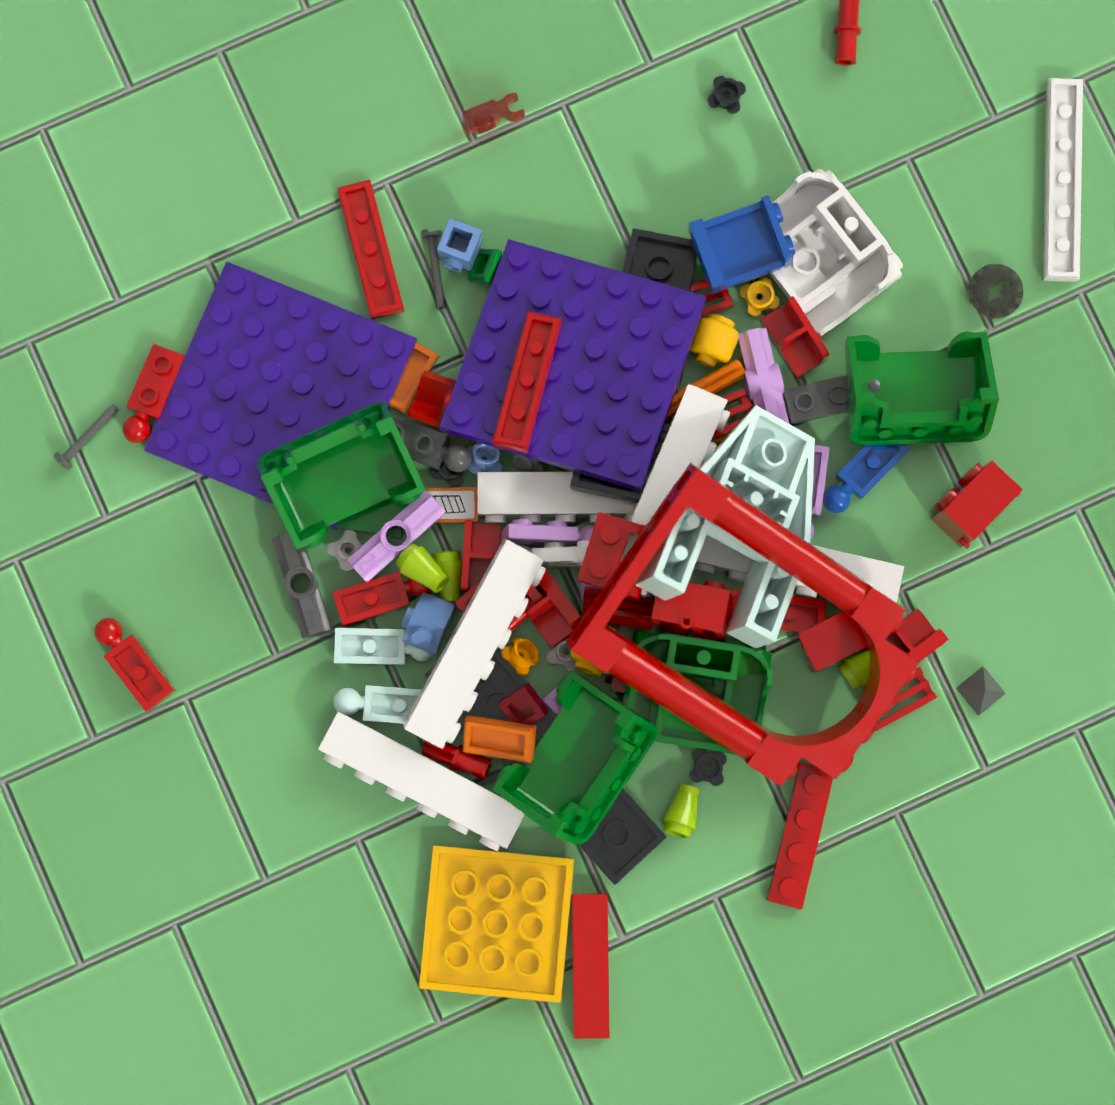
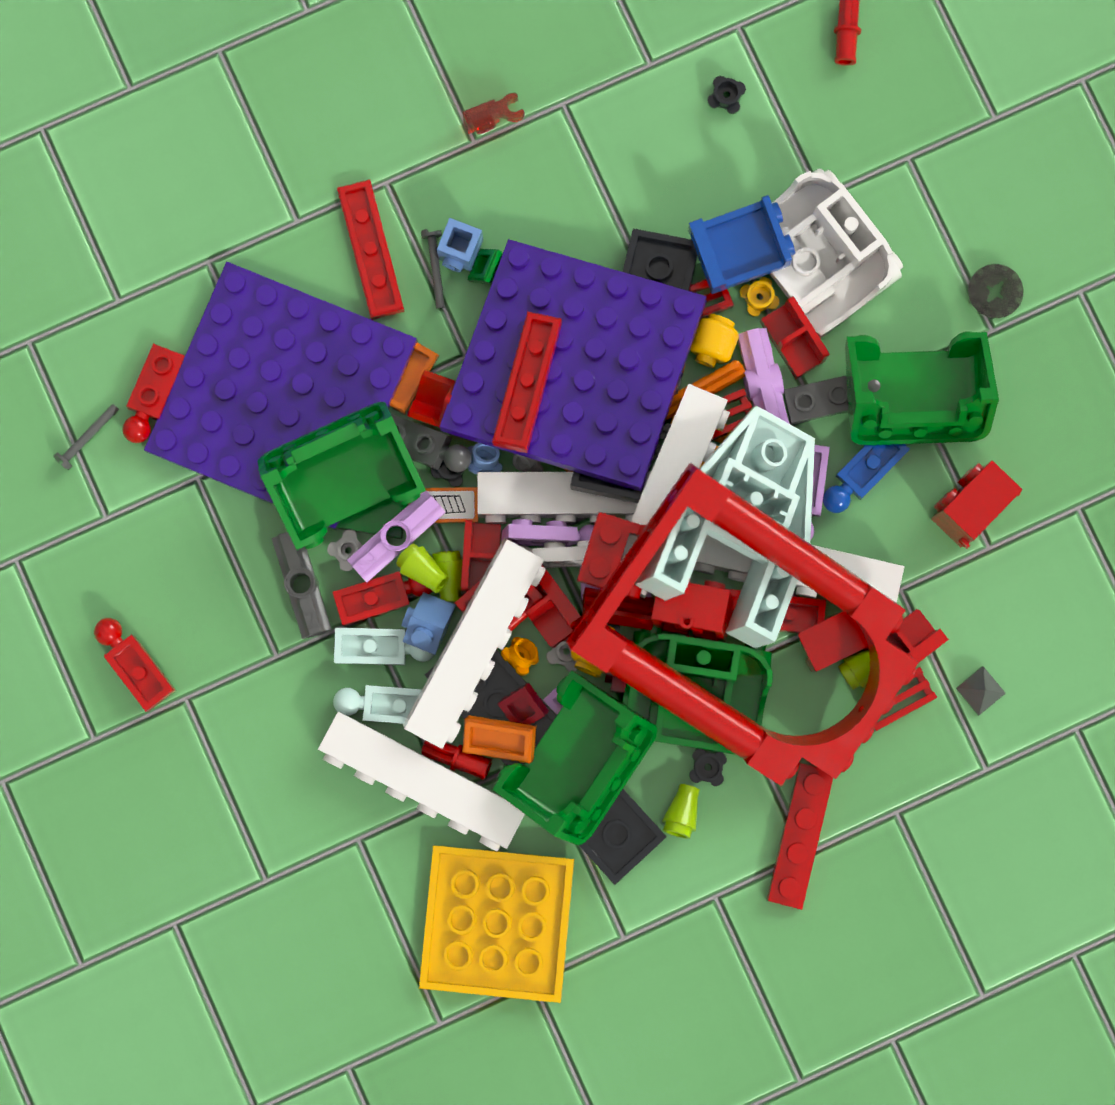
red tile [572,893,610,1039] -> none
white tile [1043,78,1083,282] -> none

